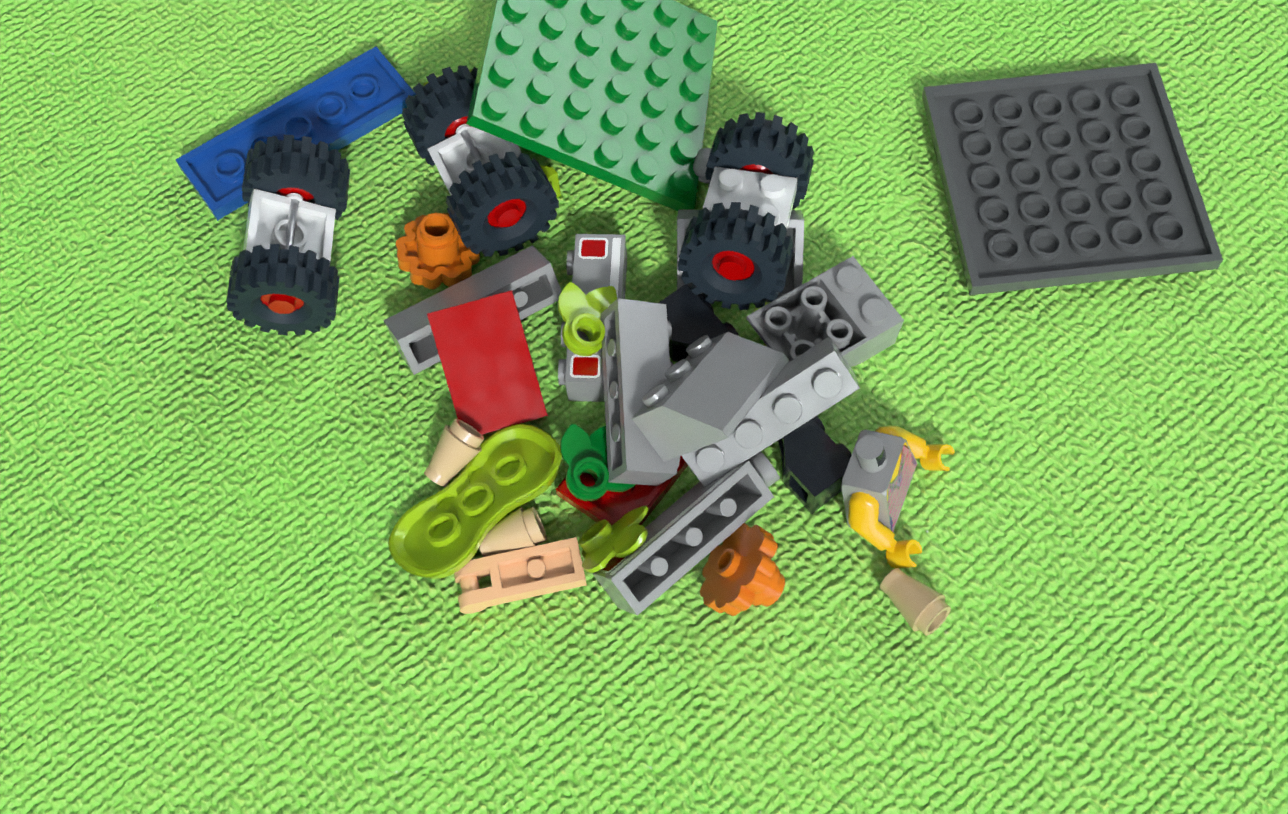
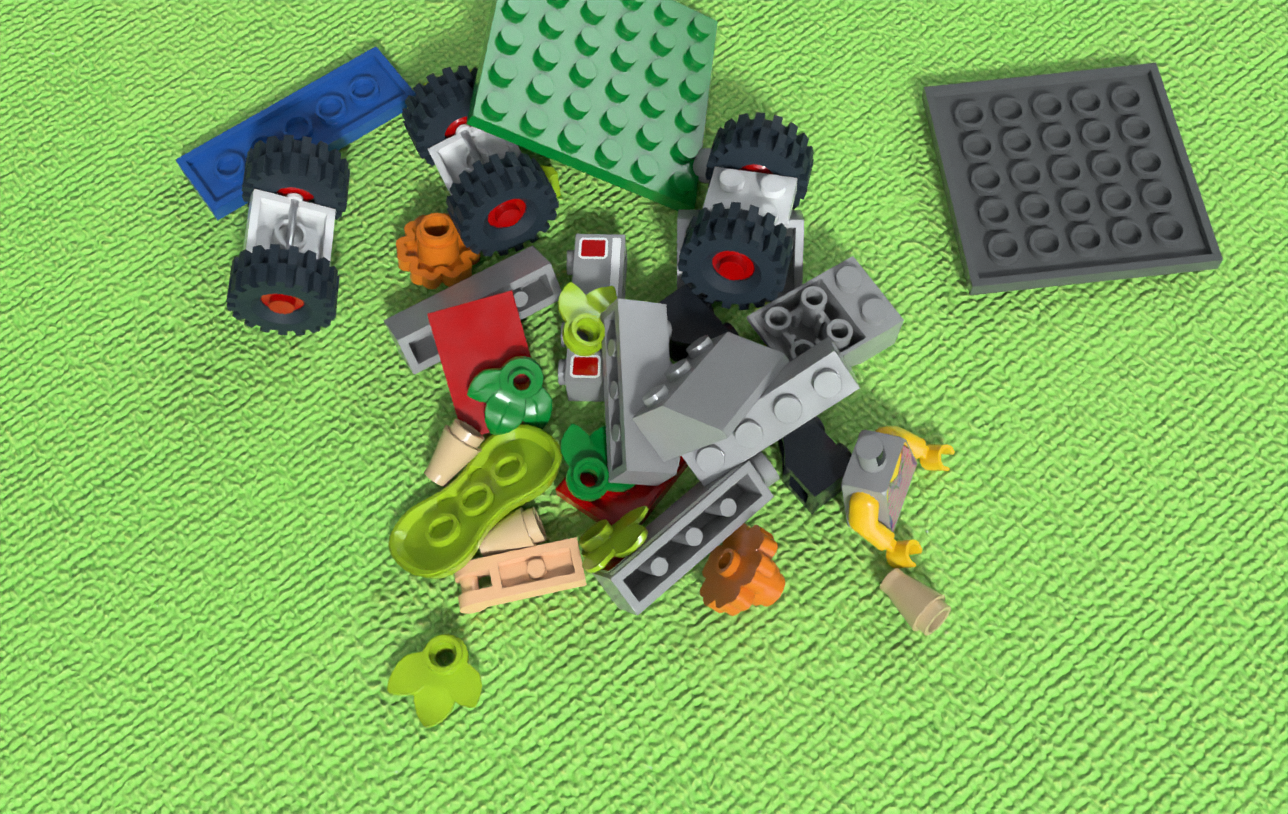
none -> lime plate [387,634,482,728]
none -> green plate [467,356,552,435]

